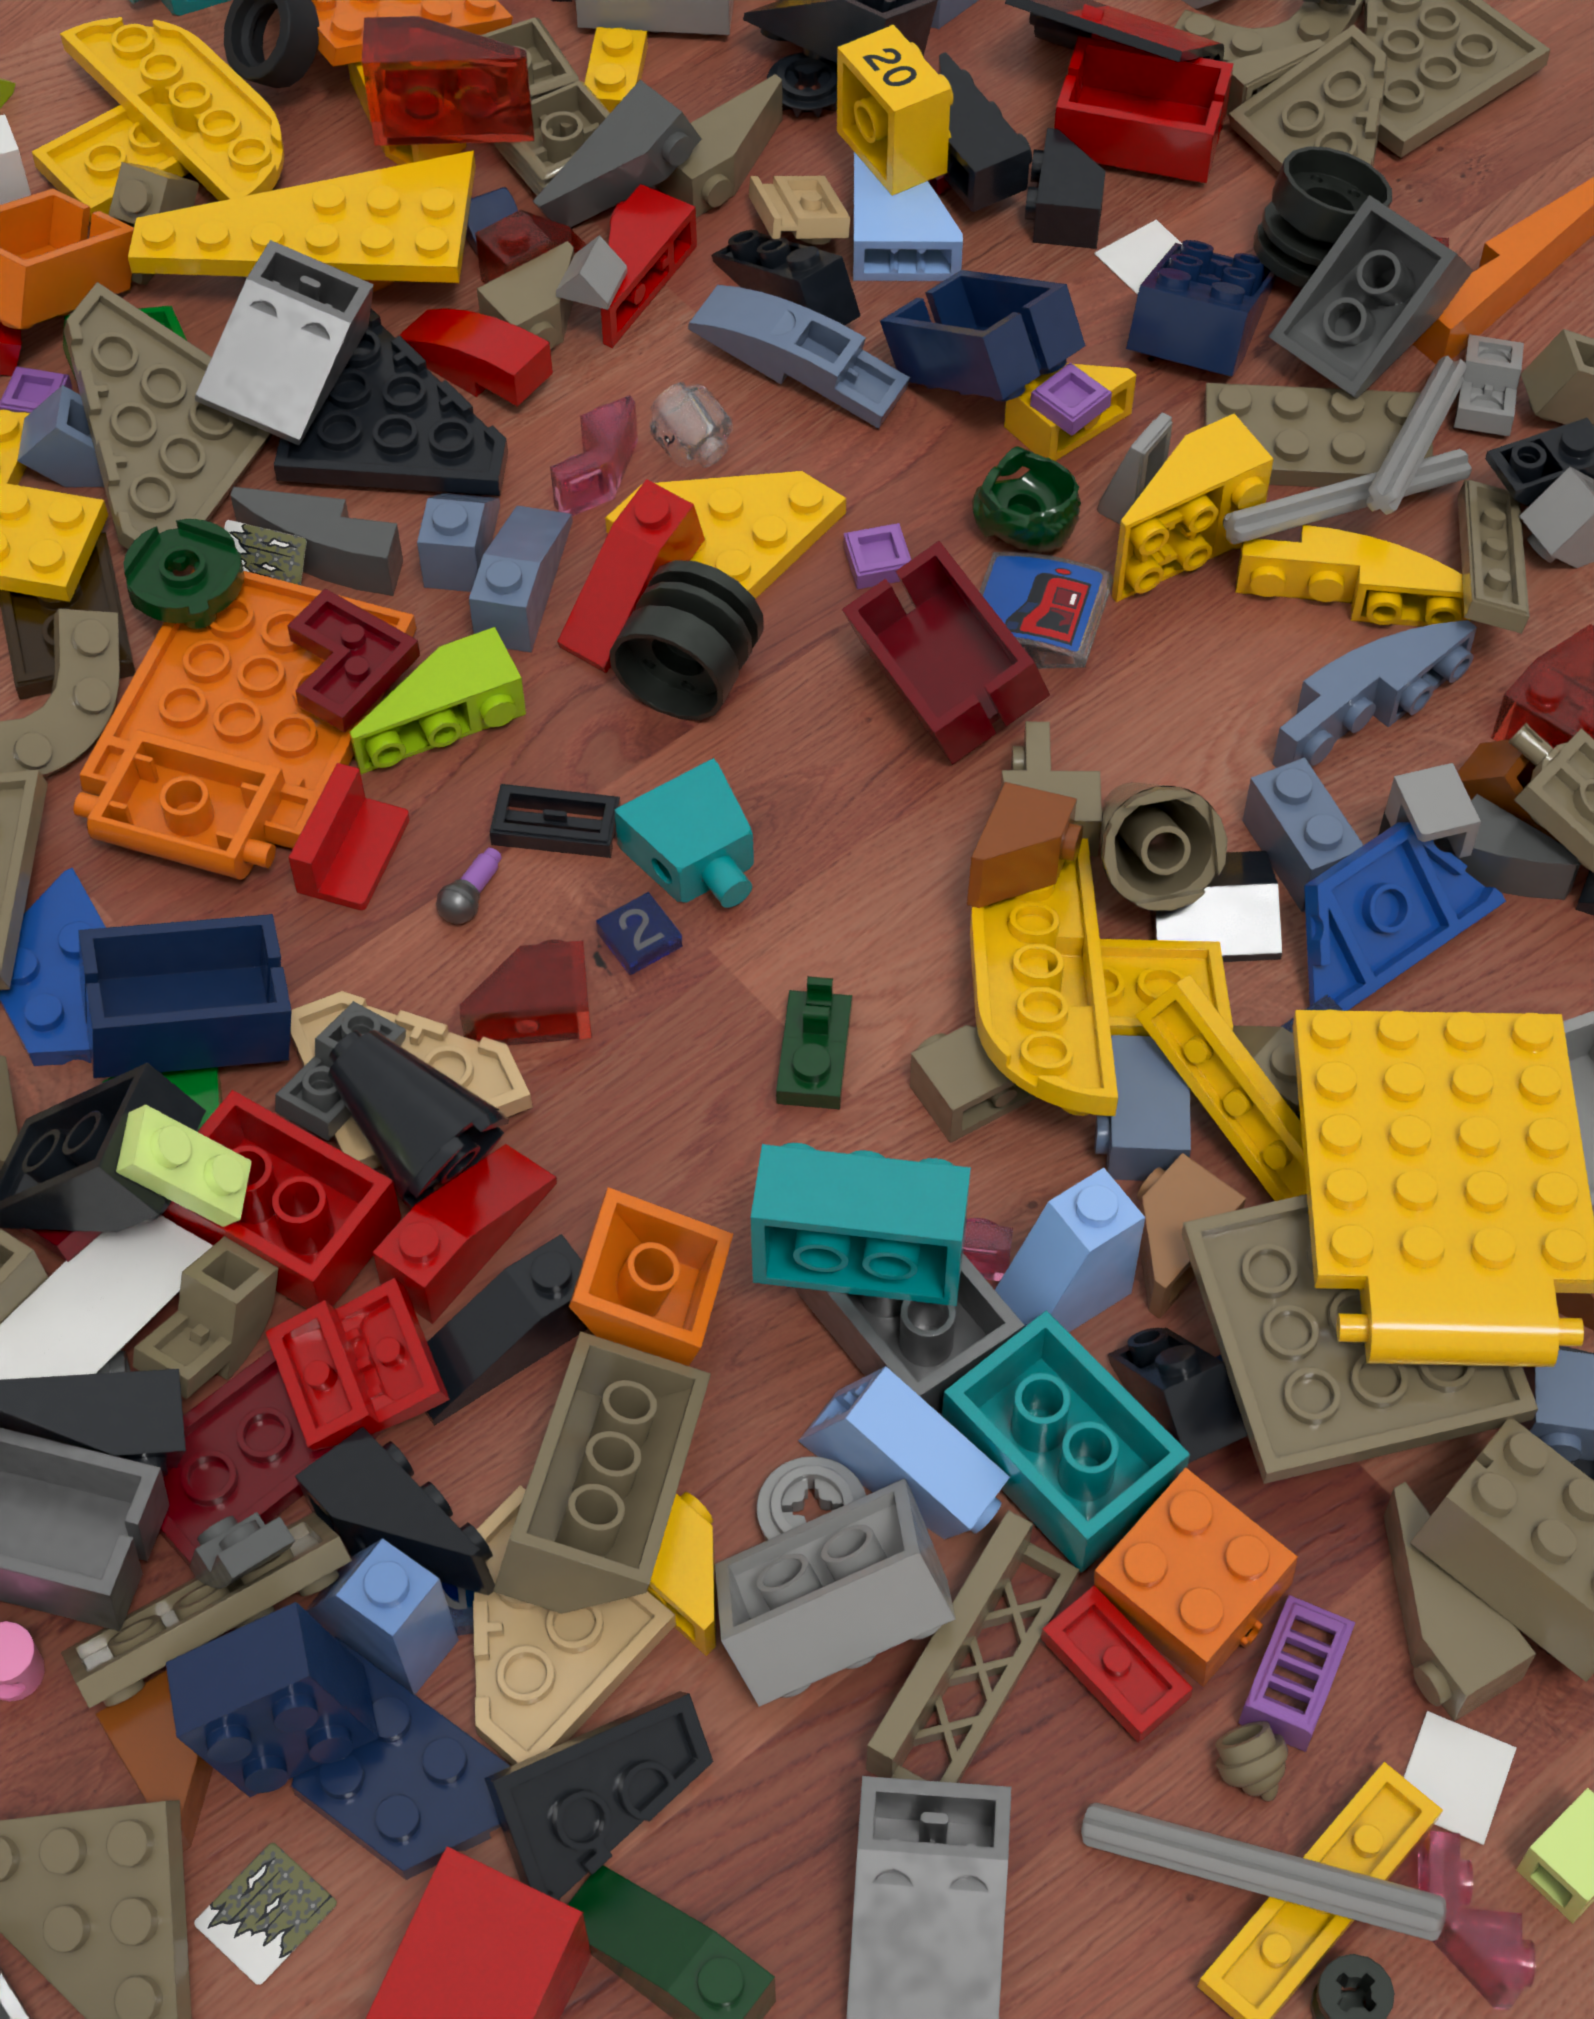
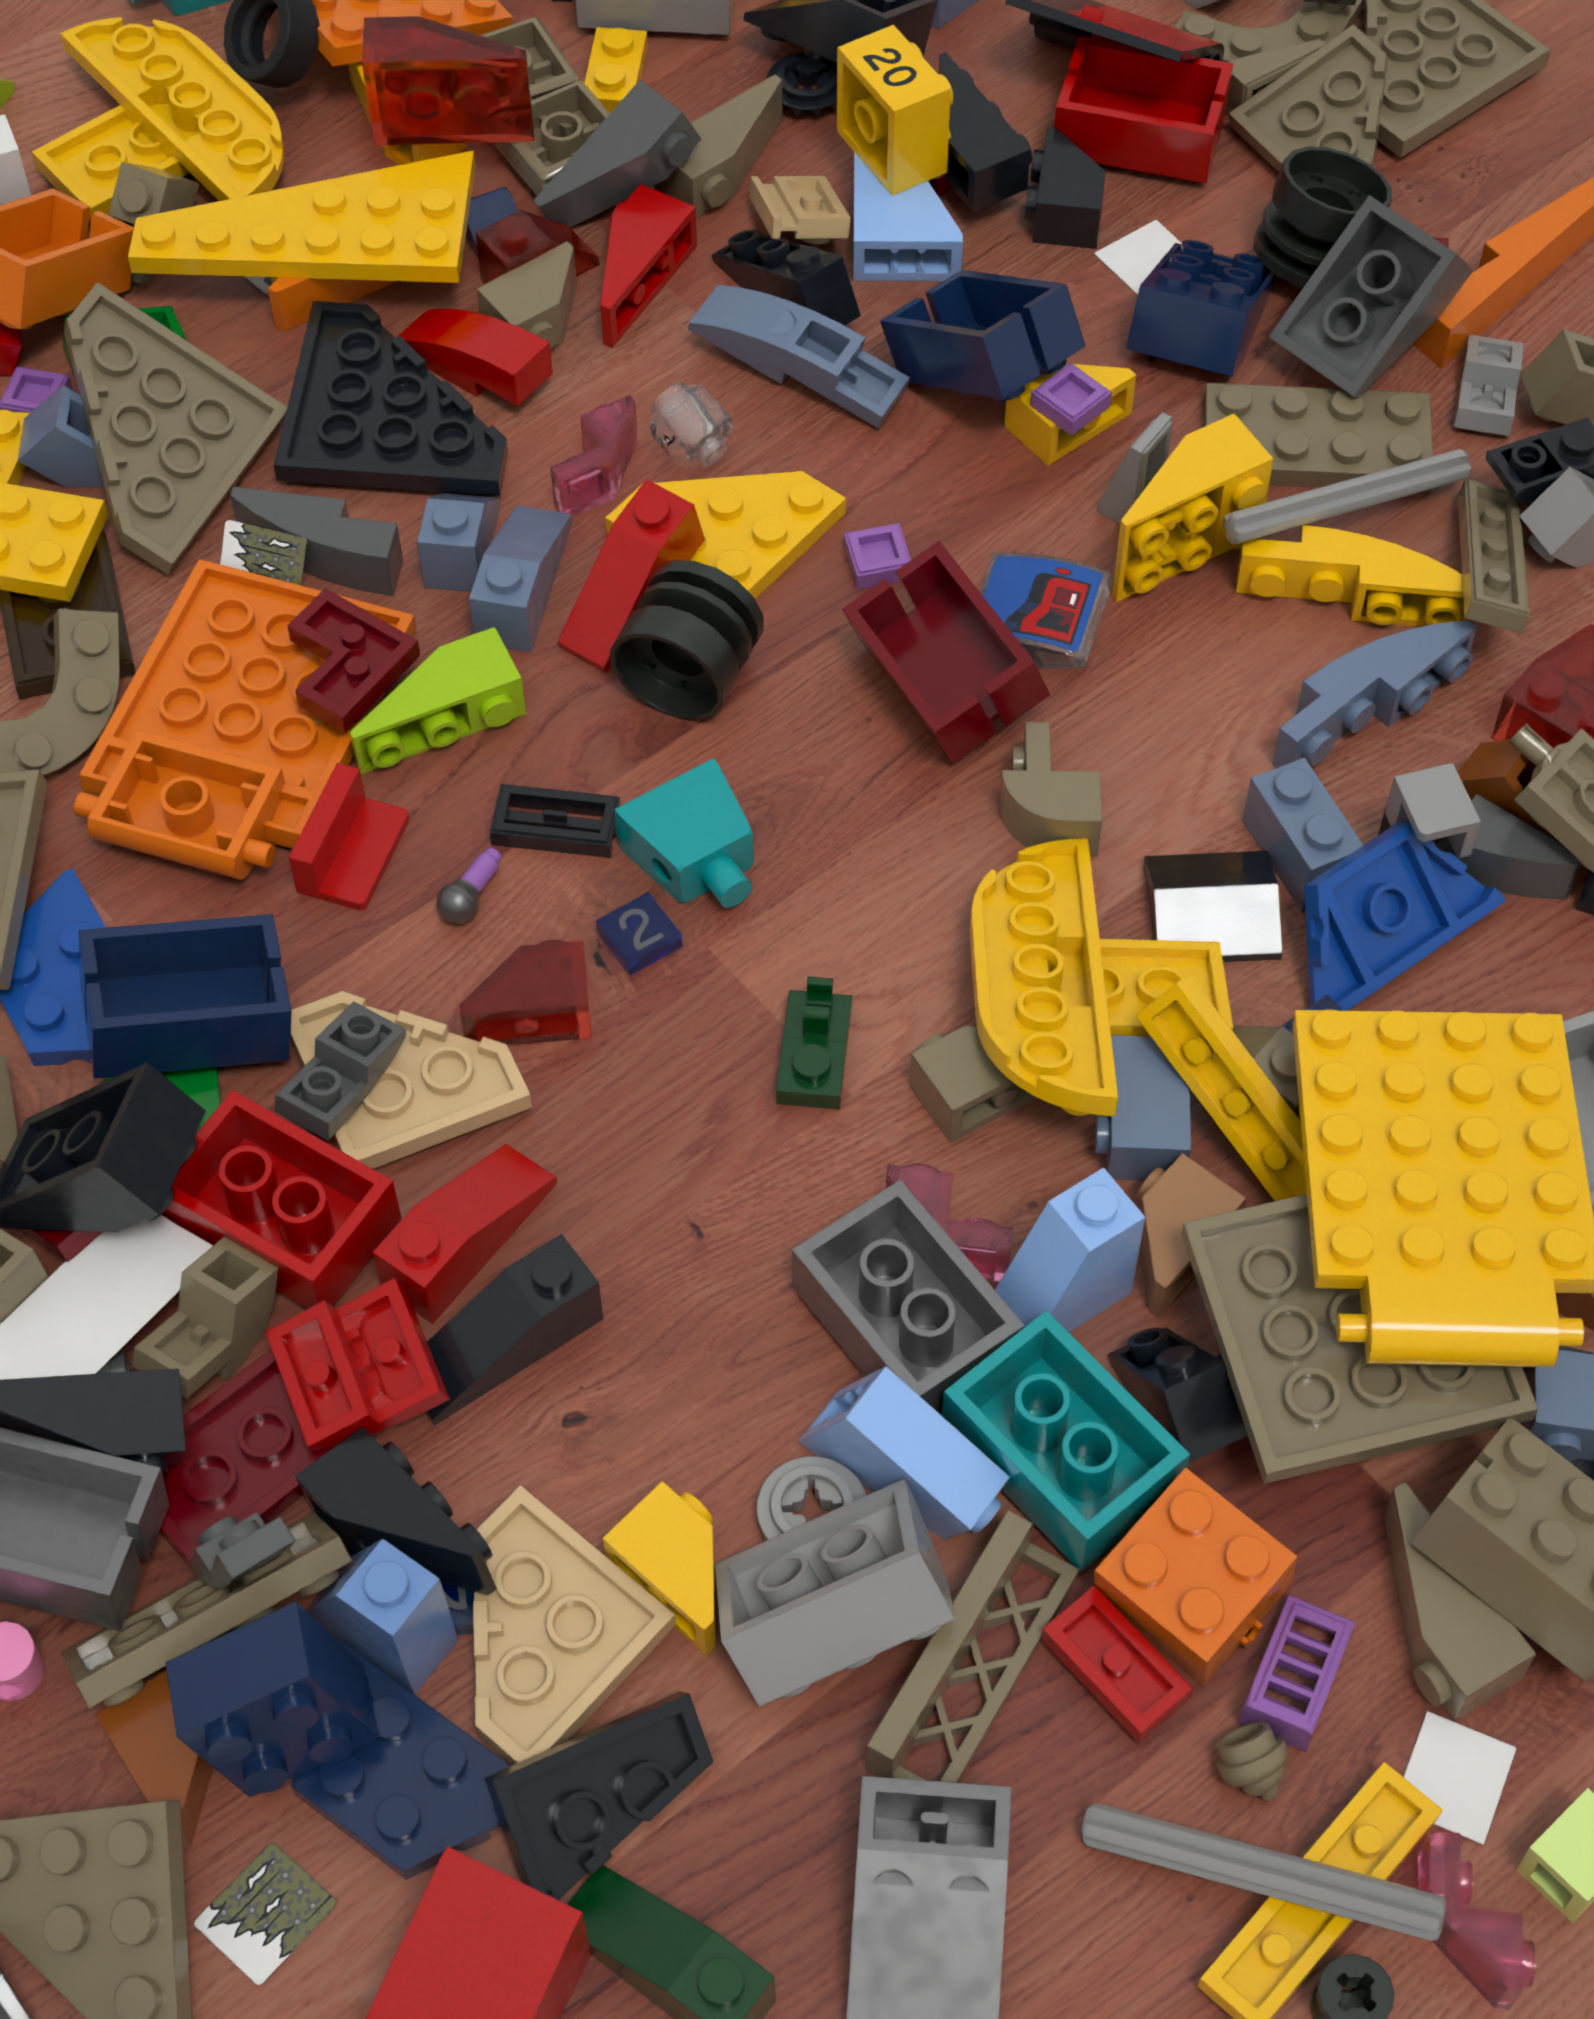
yellowish green plate [116,1105,252,1227] -> none
dark green plate [123,519,244,629] -> none
slope [195,240,374,445] -> none
black cone [328,1030,509,1210] -> none
dark tan slope [493,1331,711,1614] -> none
light grey slope [556,235,628,310] -> none
orange slope [569,1187,733,1366] -> none
teal brick [750,1143,971,1306] -> none
dark orange slope [967,782,1083,908] -> none
dark green hair [972,446,1081,554] -> none
dark tan cone [1101,782,1228,911] -> none
light grey axle [1366,356,1467,515] -> none

